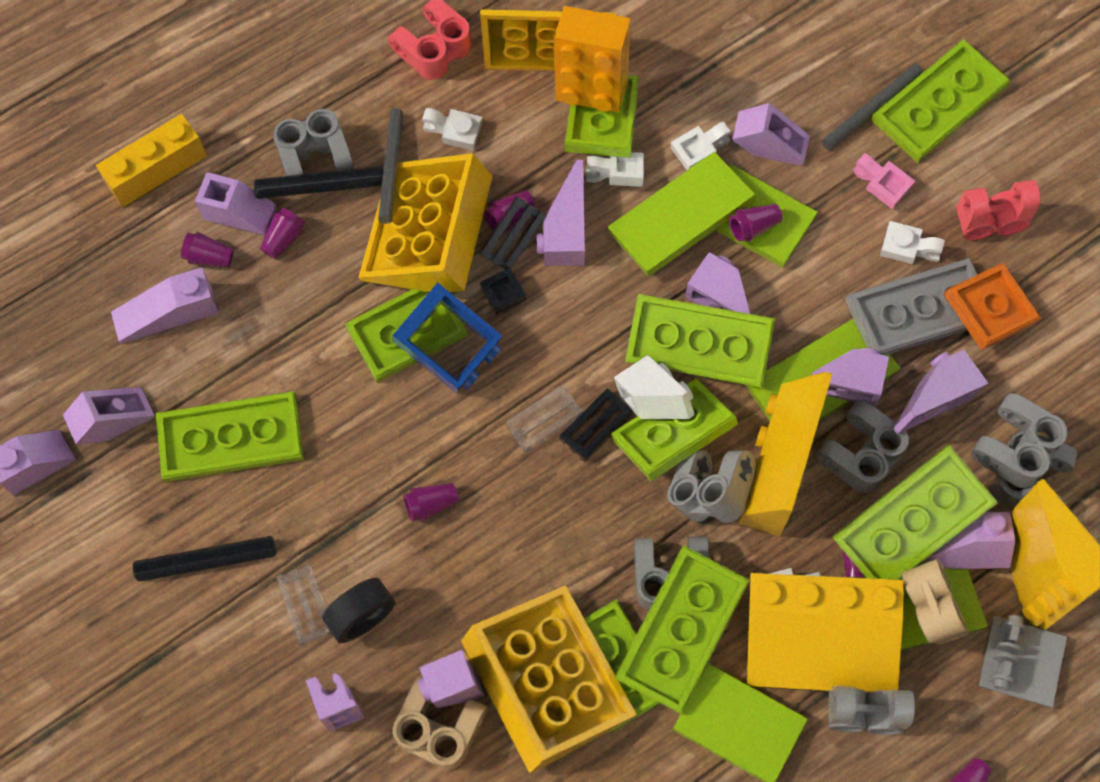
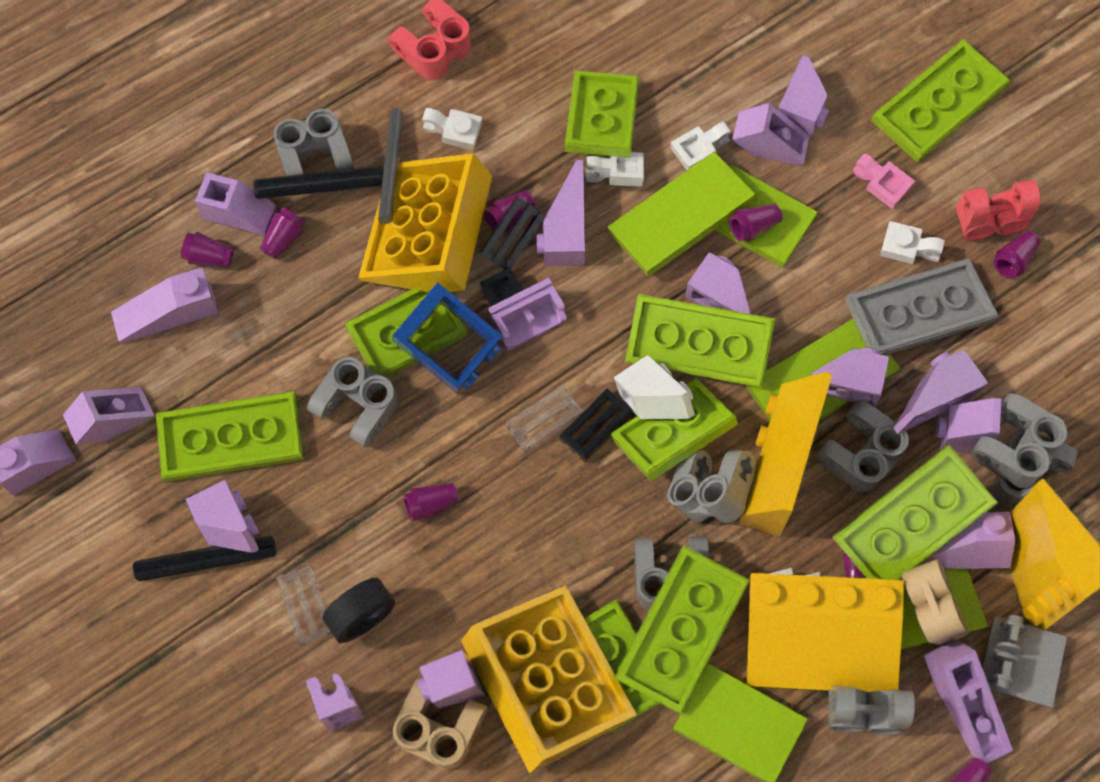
yellow brick [95,113,207,208] -> none
yellow slope [480,9,616,71] -> none
light orange piece [554,6,631,113] -> none
dark grey bar [821,63,923,150] -> none
orange tile [944,263,1041,351] -> none
none -> lavender slope [186,480,259,553]
none -> light grey piece [307,357,399,448]
none -> lavender hinge [488,278,567,352]
none -> lavender slope [778,55,829,138]
none -> lavender slope [924,640,1013,764]
none -> lavender slope [936,398,1002,454]
none -> magenta cone [994,231,1040,279]

